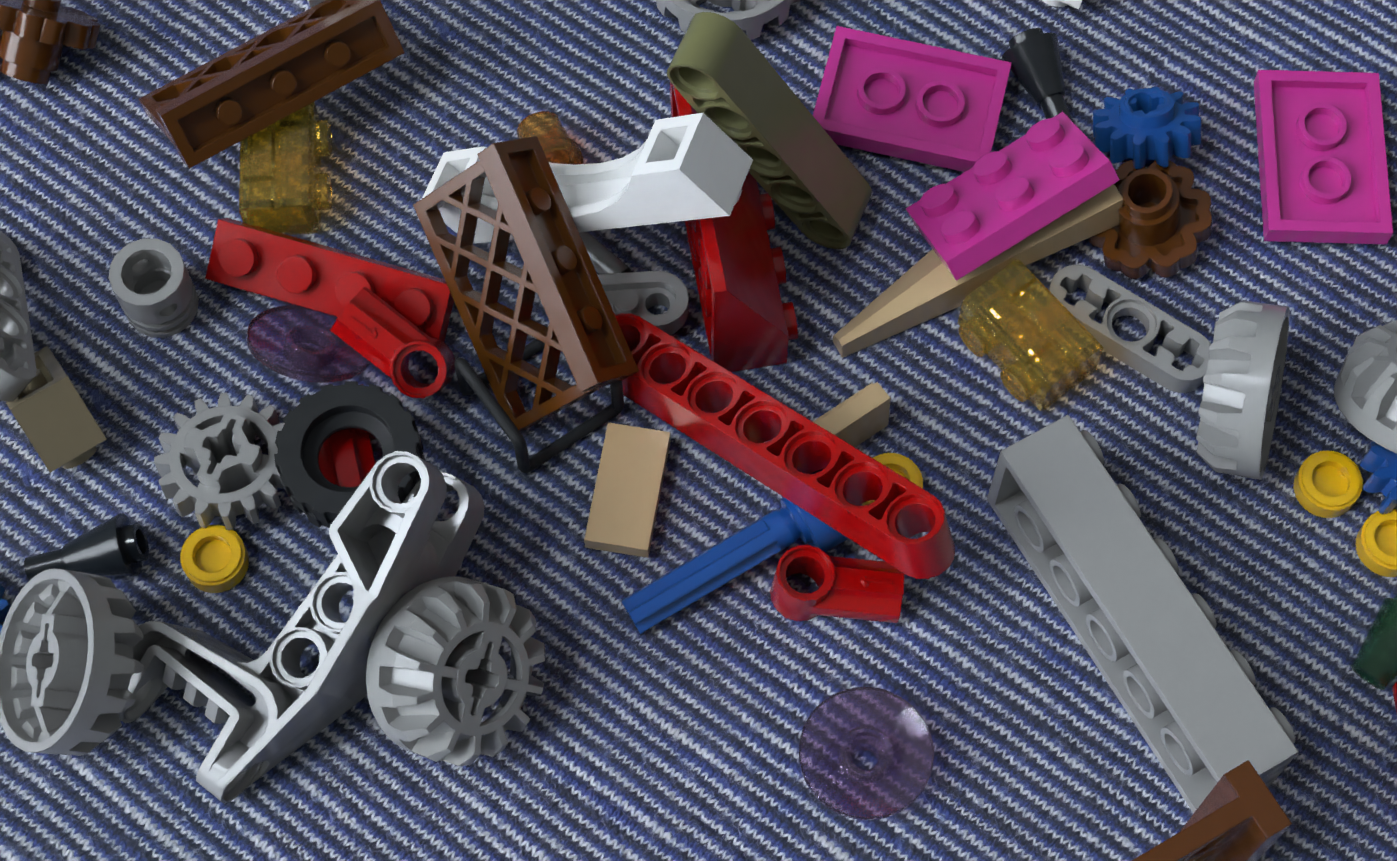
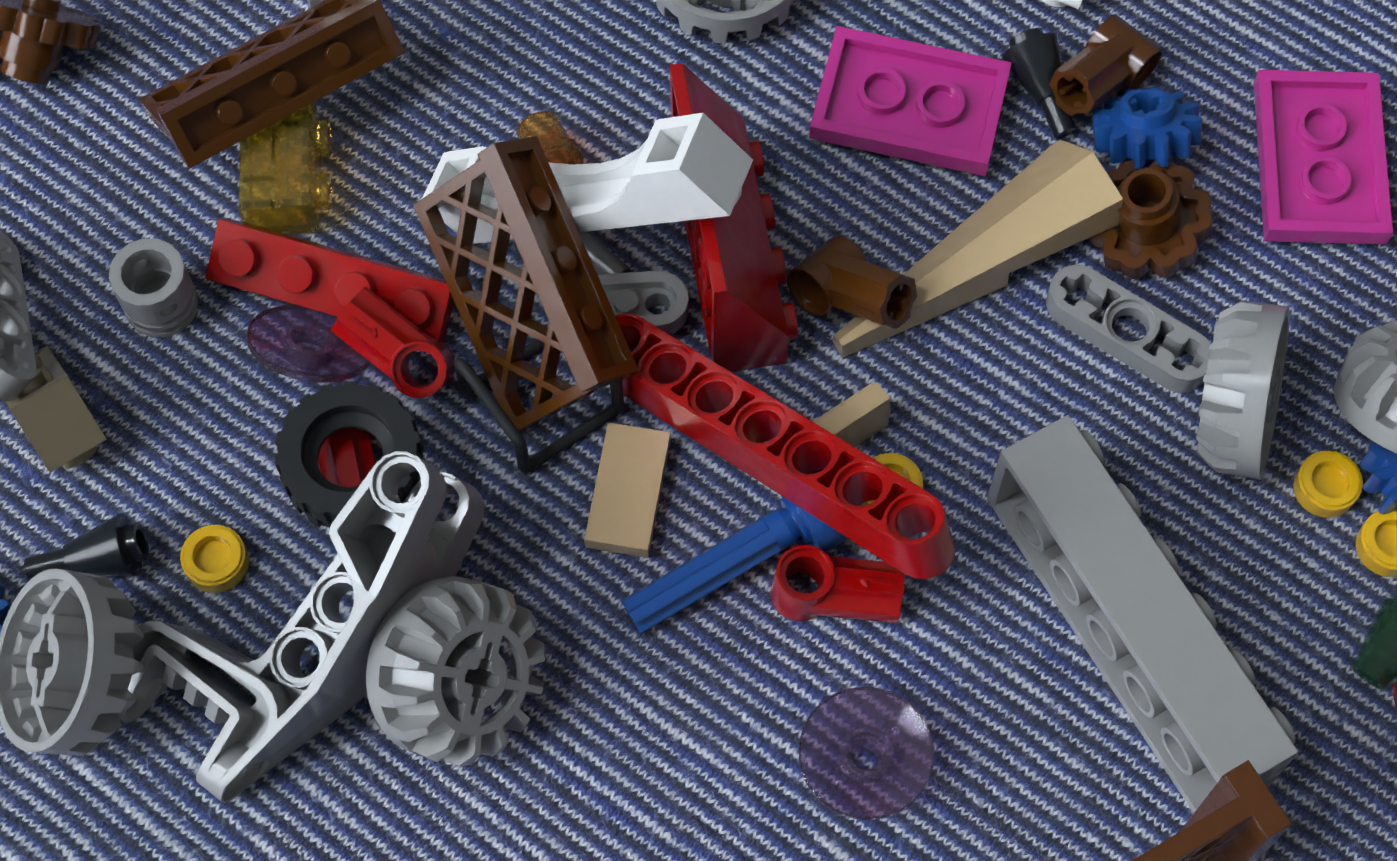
light grey gear [154,393,285,530] -> none
olive beam [667,12,872,249] -> none
dark pink plate [906,112,1119,281] -> none
clear yellow brick [958,259,1104,412] -> none
none -> reddish brown piece [787,236,918,329]
none -> reddish brown piece [1049,14,1163,116]

